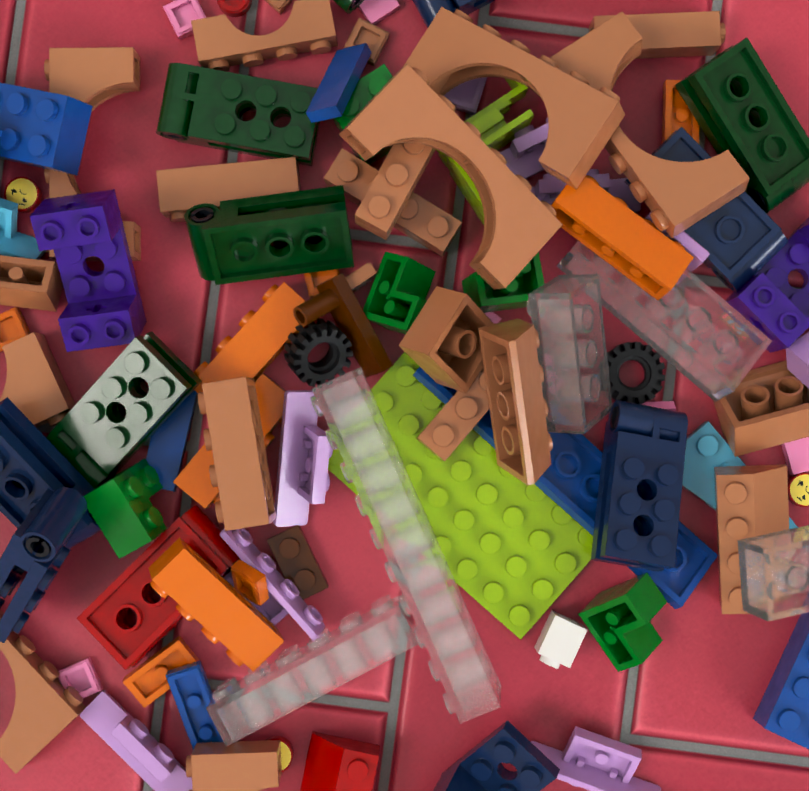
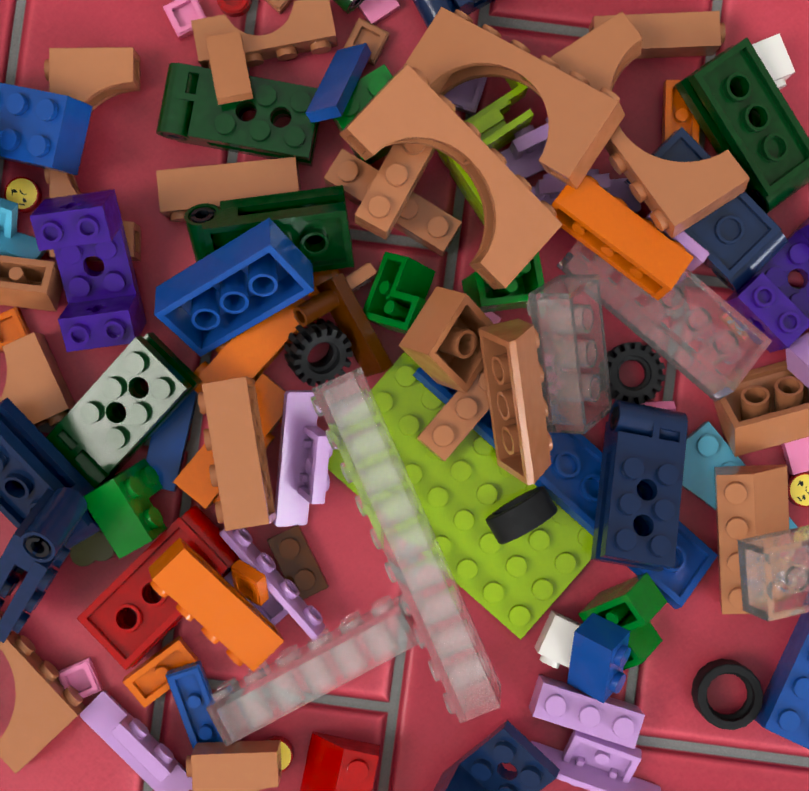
none -> olive tile [70,531,116,567]
none -> blue brick [154,218,314,357]
none -> nougat tile [205,31,253,105]
none -> black tyre [486,486,557,544]
none -> lavender brick [529,674,645,749]
none -> blue brick [567,613,631,703]
none -> black tyre [691,659,763,730]
none -> white brick [752,33,795,90]

